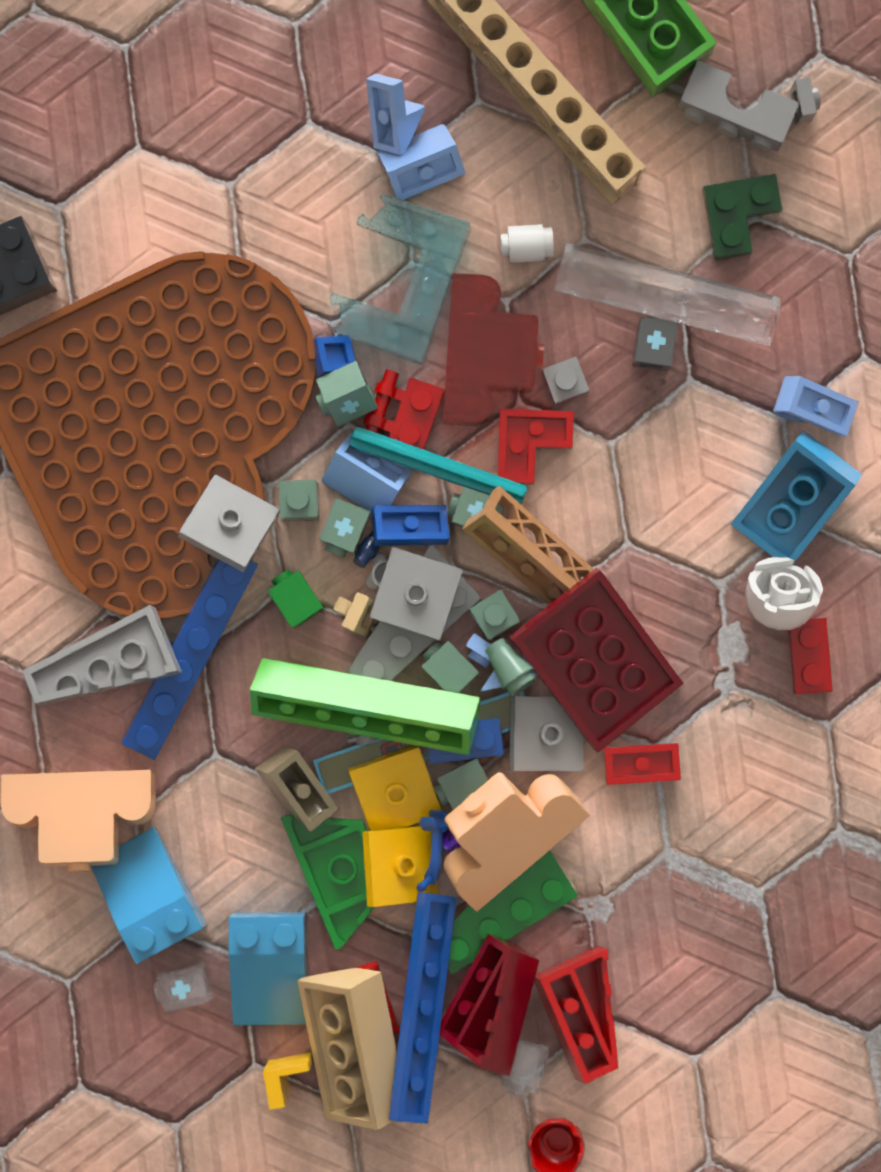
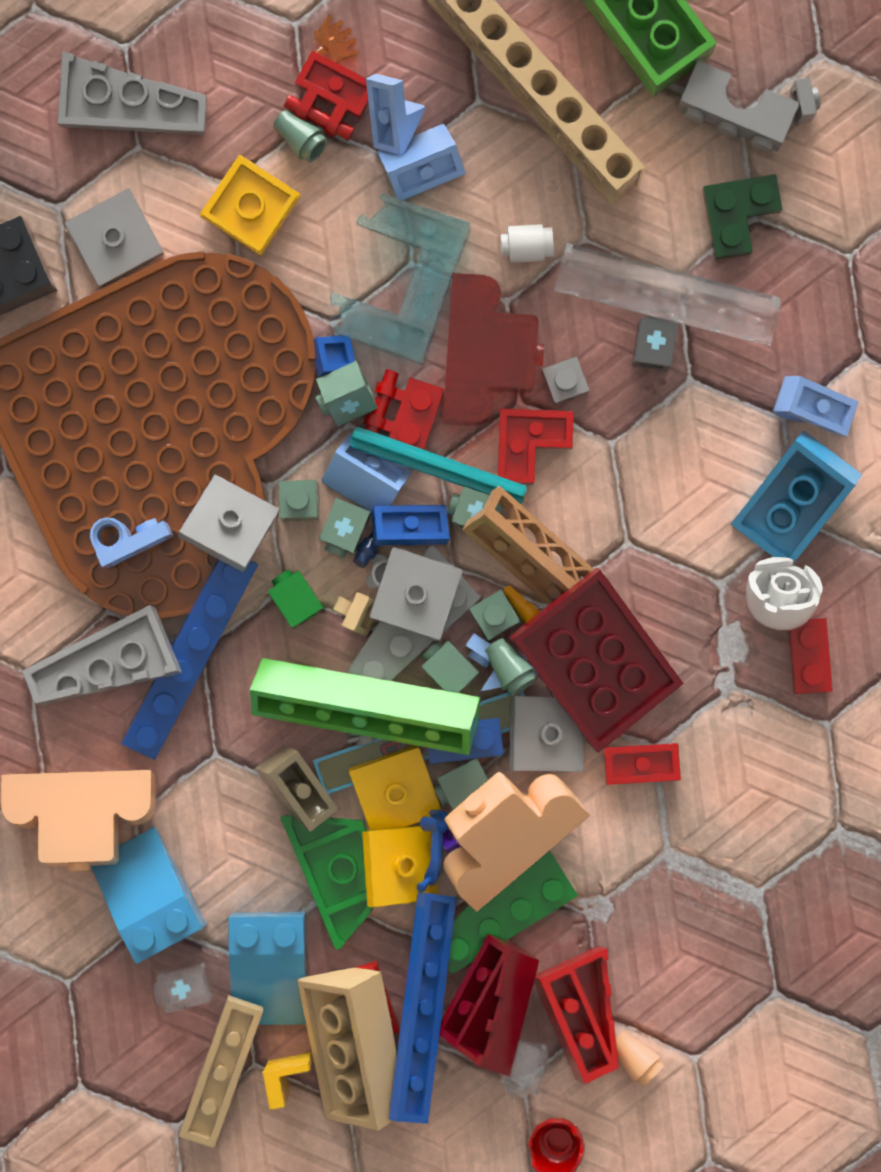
none -> light grey wing [58,51,208,135]
none -> light grey plate [64,188,165,288]
none -> light blue plate [90,517,174,569]
none -> tan plate [179,995,264,1148]
none -> yellow plate [199,154,301,257]
none -> sand green cone [273,110,328,162]
none -> red plate [284,50,369,141]
none -> clear orange piece [314,15,358,63]
none -> light orange piece [503,585,541,624]
none -> light nougat cone [616,1031,664,1087]

